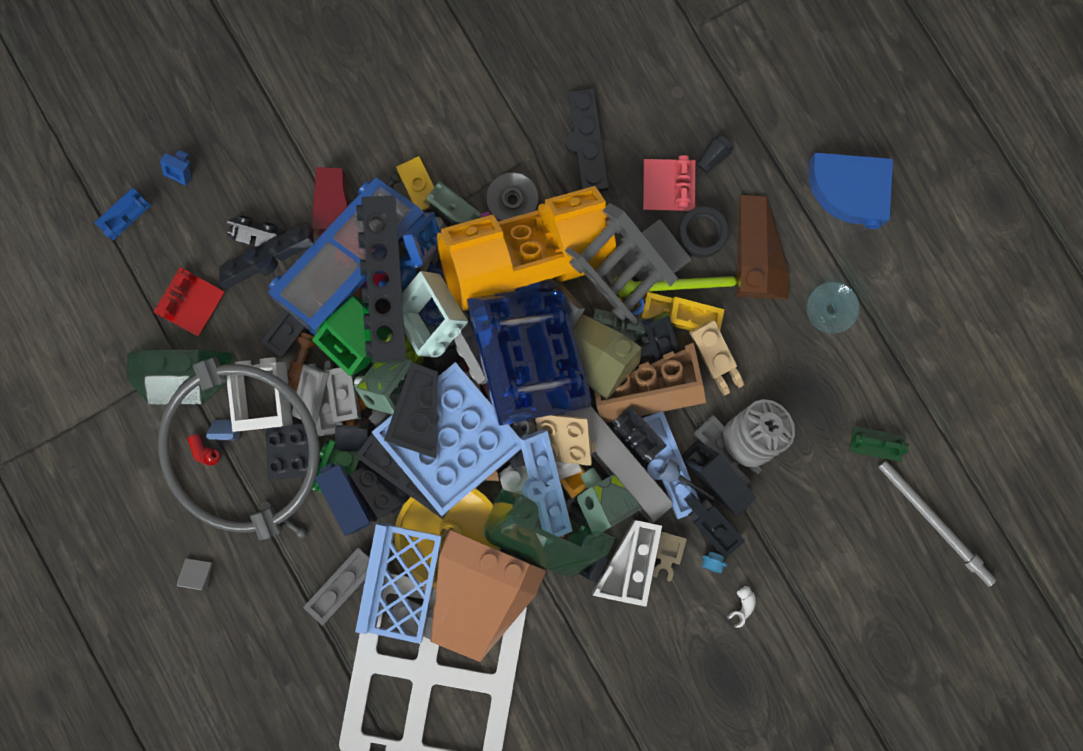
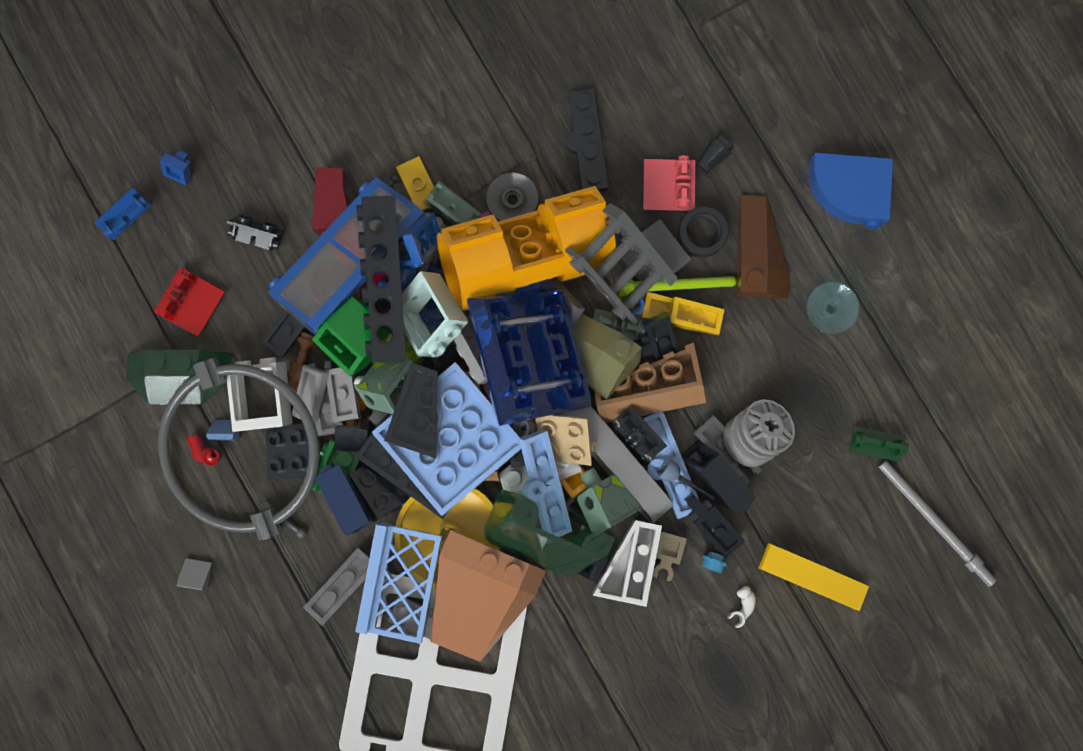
black hinge [219,221,314,290] -> none
tan hinge [689,320,744,395] -> none
none -> yellow slope [758,543,869,611]

